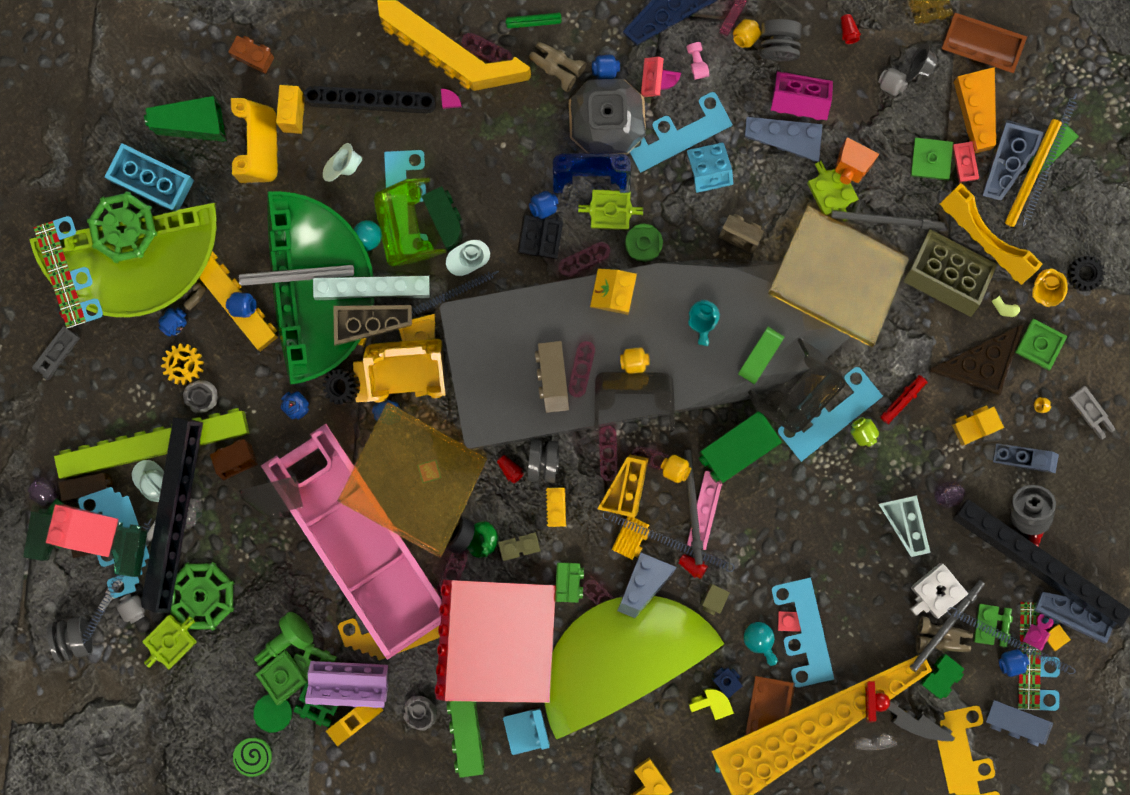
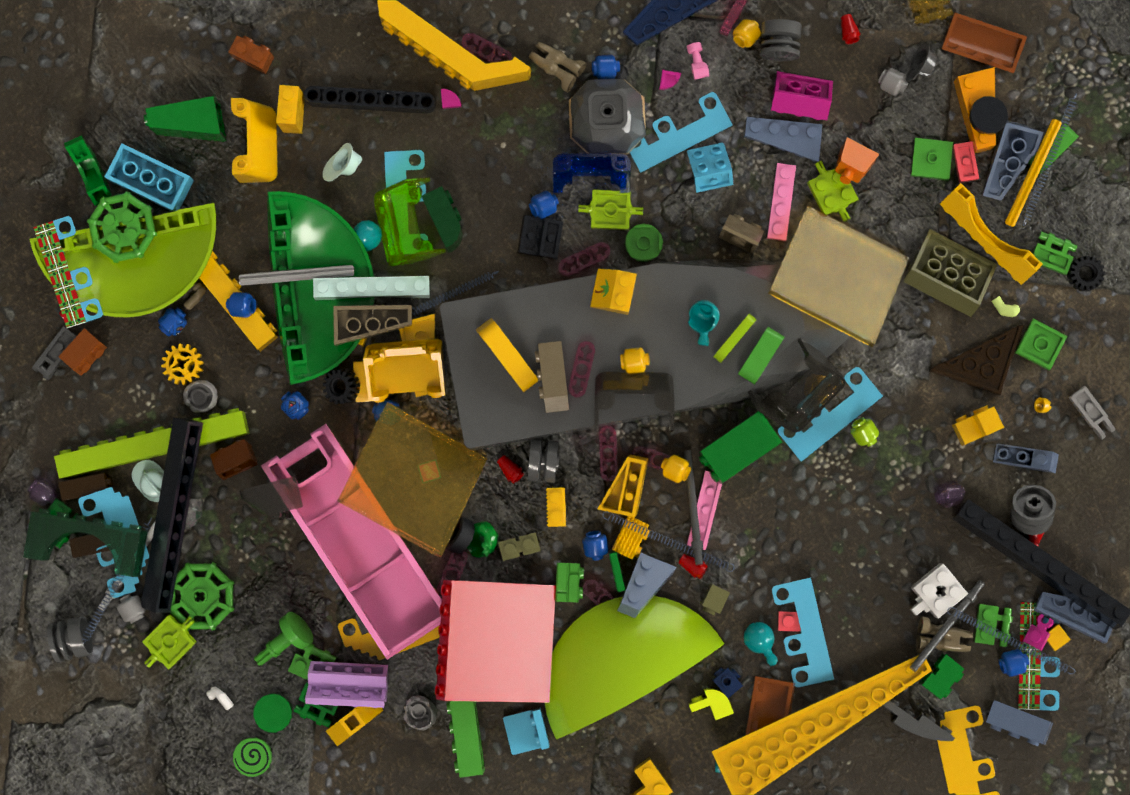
coral slope [46,505,118,557] -> none
bright green plate [256,650,308,705] -> none
light aqua piece [446,240,490,276] -> none
green axle [506,13,562,28] -> none
coral plate [641,57,664,97] -> none
dark grey bar [831,210,945,230] -> none
clear slope [853,733,897,750] -> none
red tile [865,681,890,723] -> none
light aqua wedge [879,495,930,557] -> none
red pin [880,375,928,425] -> none
yellow hair [1032,268,1068,307] -> none
none -> dark orange brick [59,328,107,376]
none -> green arch [64,135,112,206]
none -> white arm [206,687,234,710]
none -> yellow beam [476,318,538,392]
none -> blue head [582,531,609,561]
none -> green tile [609,552,625,592]
none -> lime beam [713,313,757,363]
none -> bright pink plate [767,163,796,241]
none -> black tile [969,96,1008,135]
none -> bright green plate [1033,231,1077,275]

